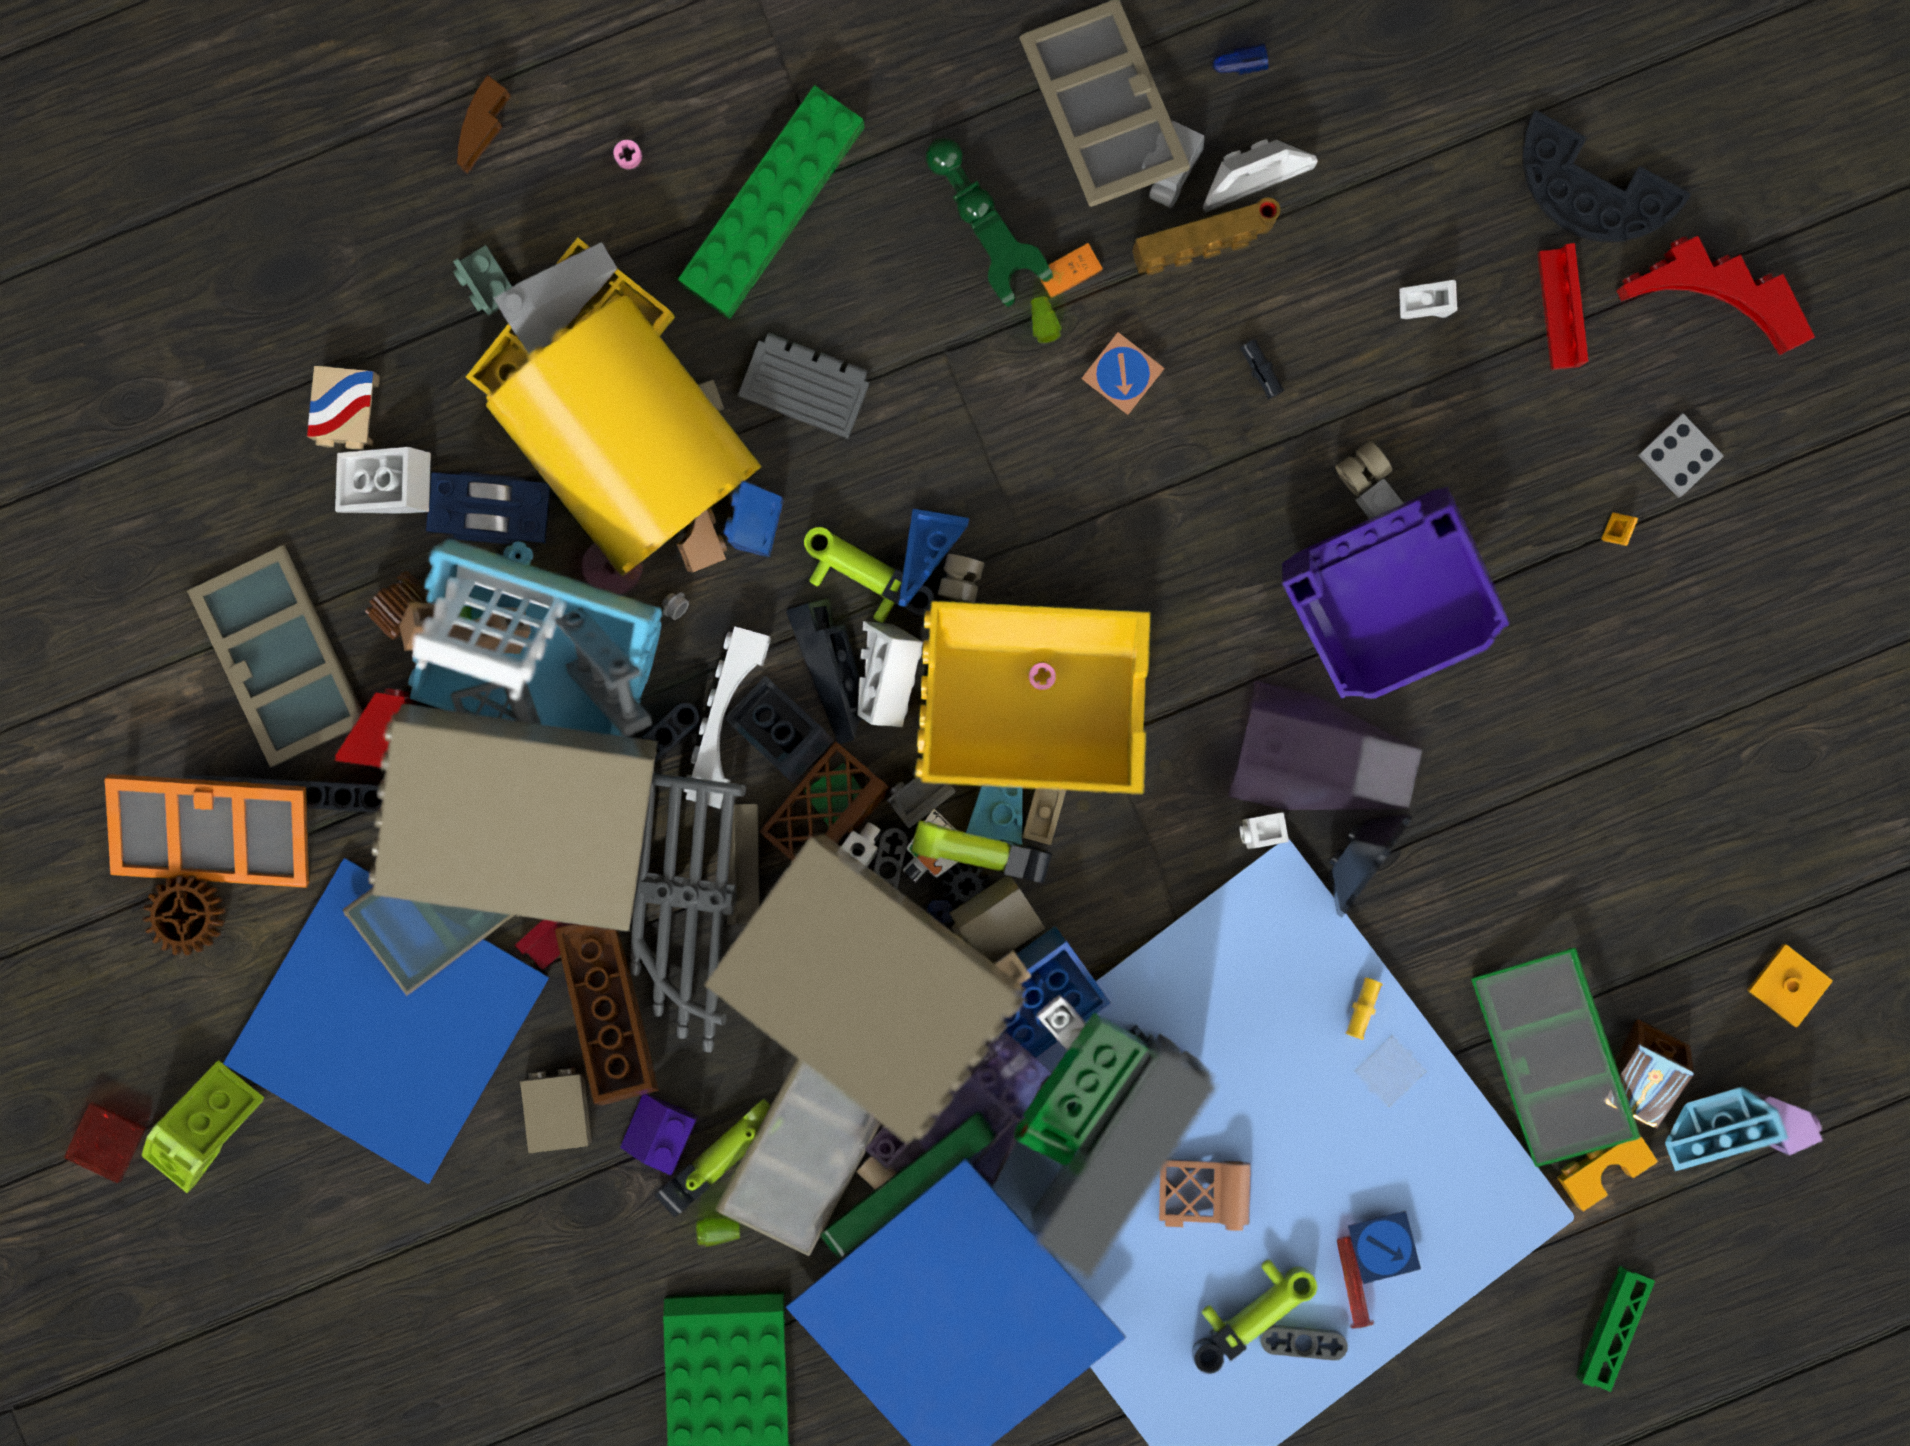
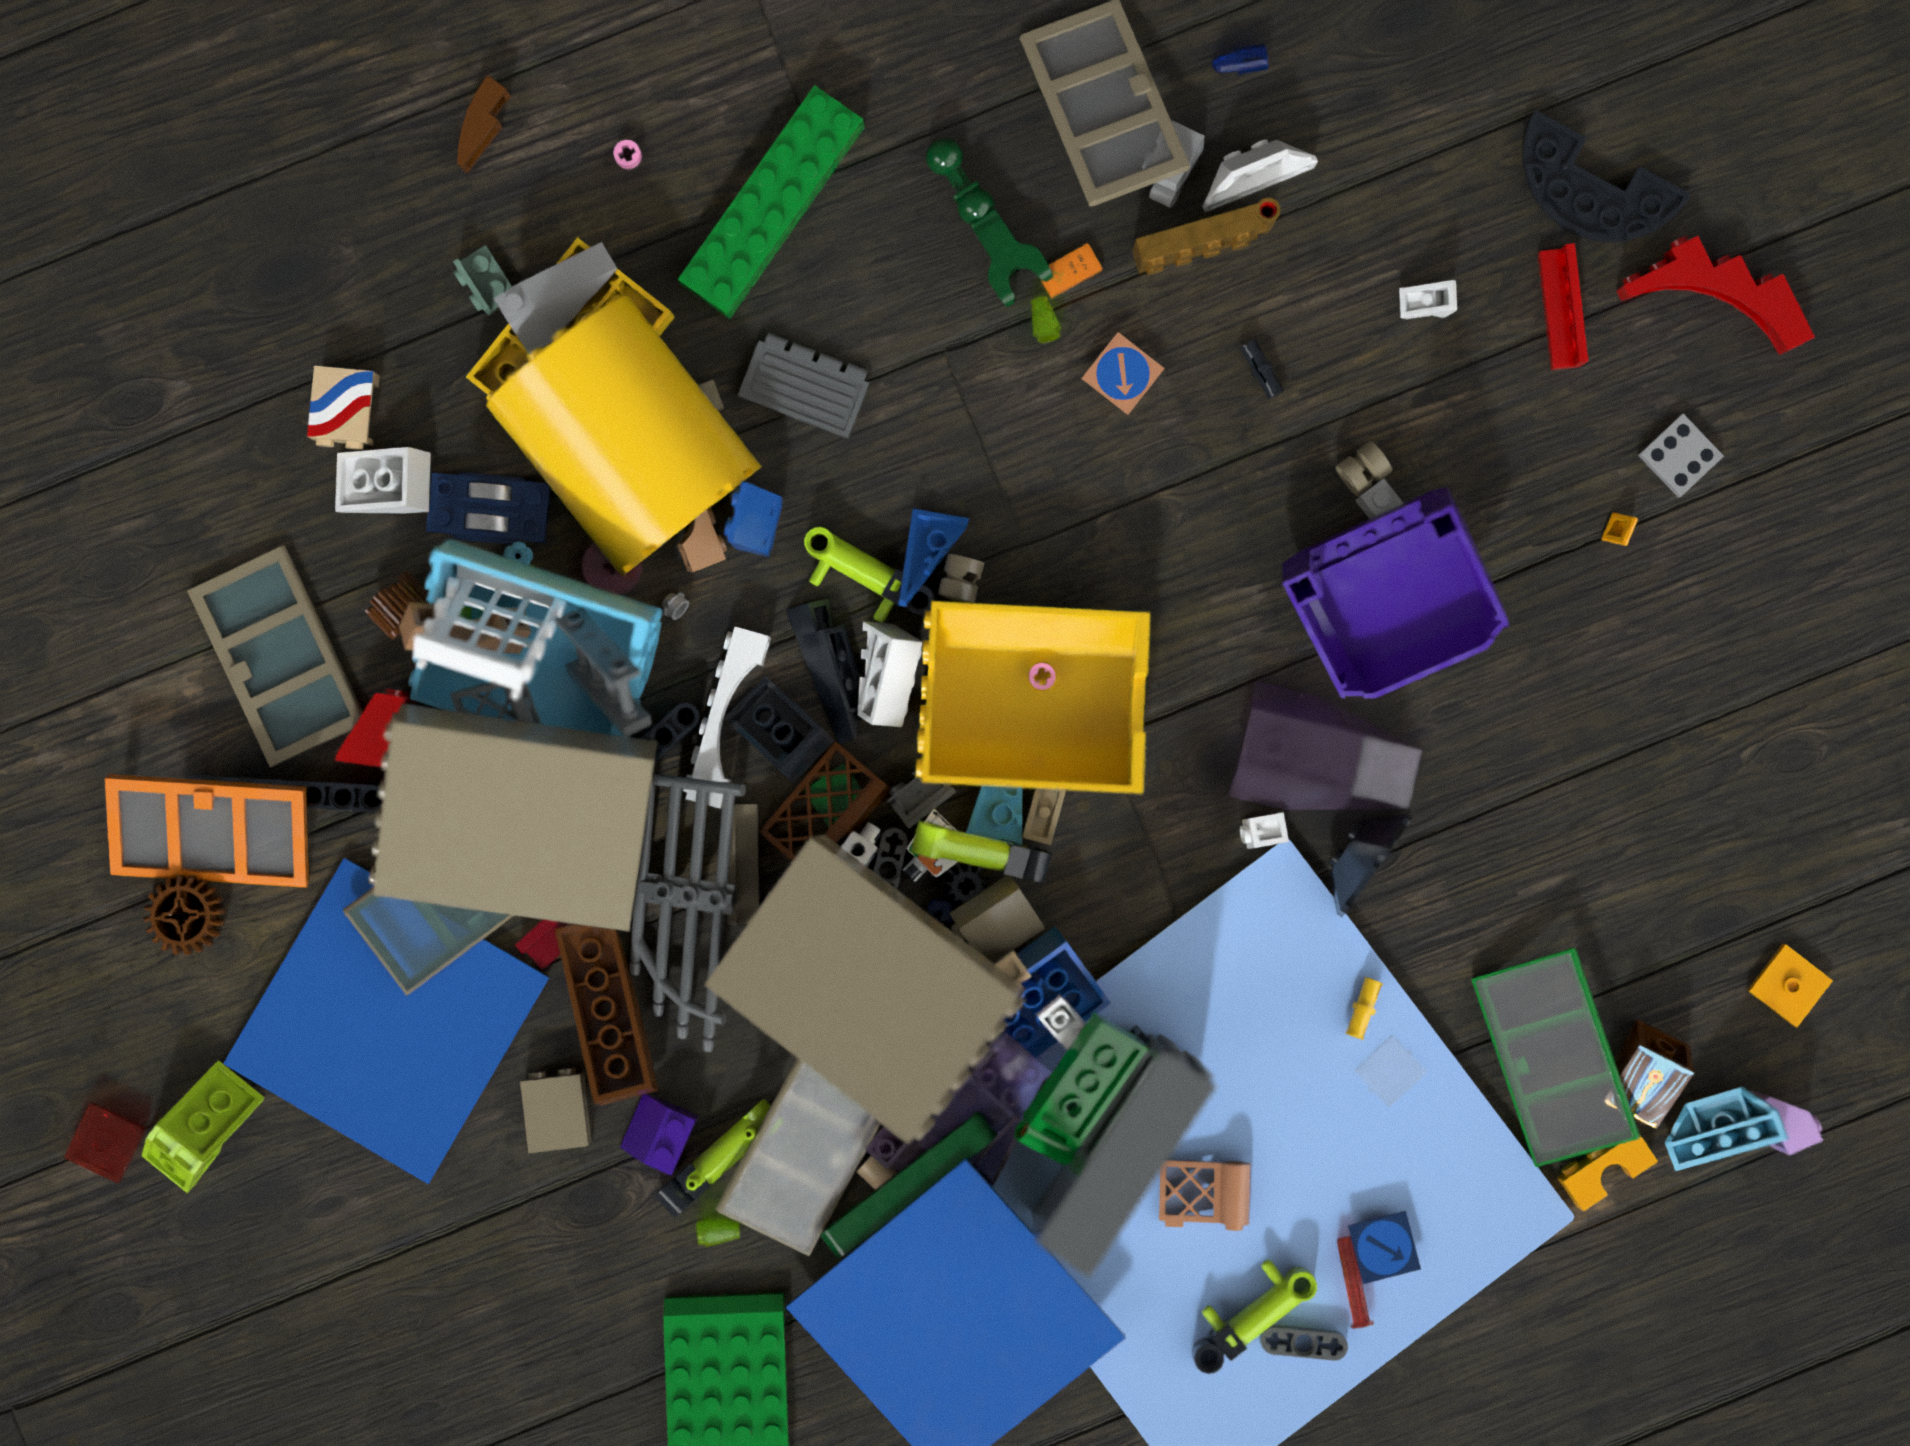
green fence [1576,1266,1655,1392] -> none

